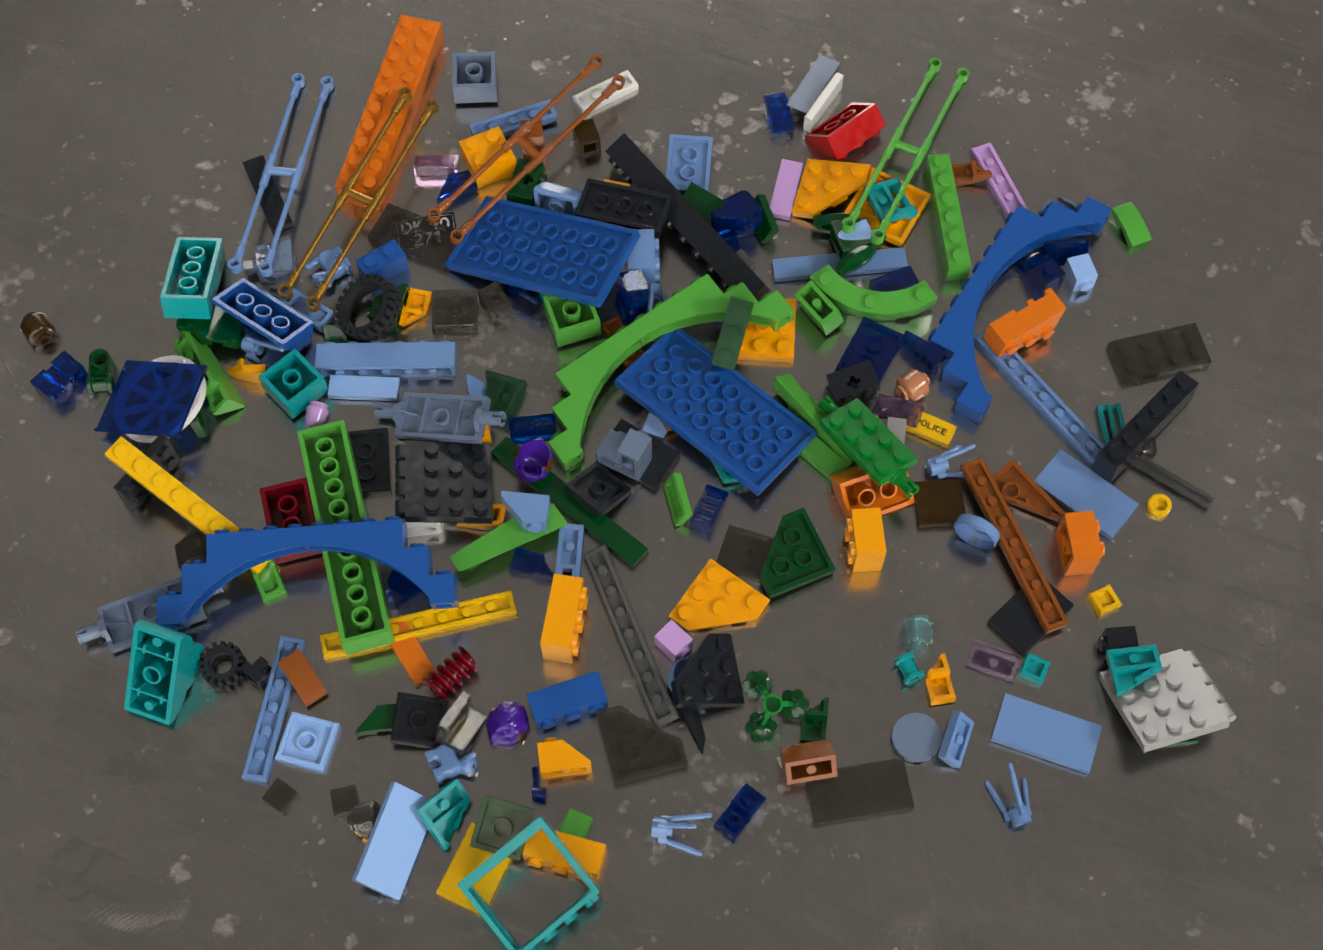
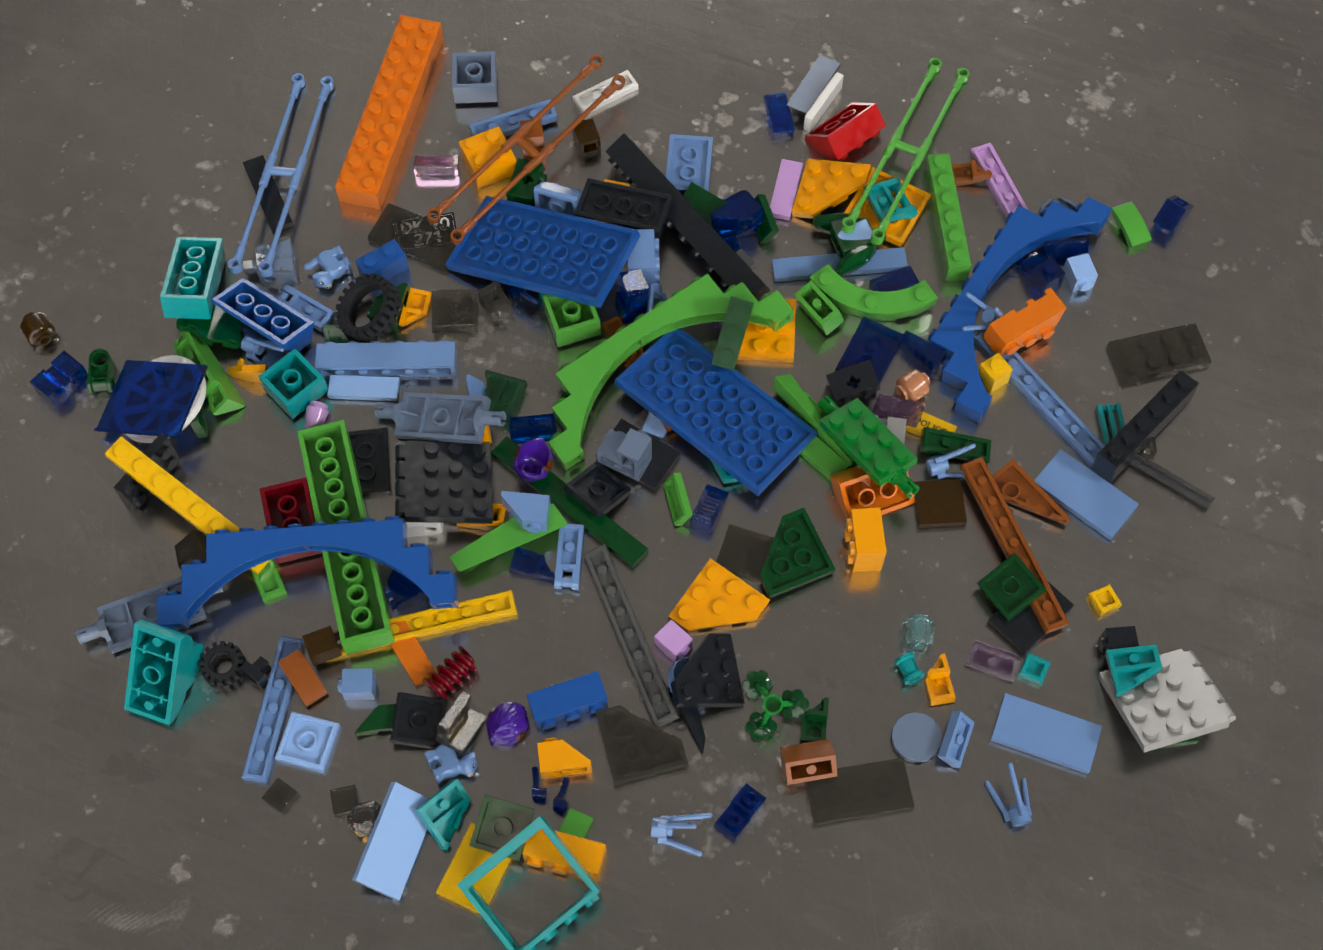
pearl gold bar [278,87,439,312] -> none
clear blue slope [436,170,478,204] -> none
light orange brick [540,574,589,664] -> none
medium blue piece [954,514,1000,549] -> none
orange brick [1055,510,1105,576] -> none
yellow tile [1147,493,1172,518] -> none
none -> dark brown brick [302,625,342,666]
none -> medium blue brick [338,668,376,701]
none -> clear blue hand [553,777,570,815]
none -> dark green tile [920,427,991,464]
none -> medium blue plant [962,292,1005,331]
none -> dark green tile [977,553,1047,622]
none -> yellow brick [978,352,1013,394]
none -> clear blue slope [1153,195,1194,234]

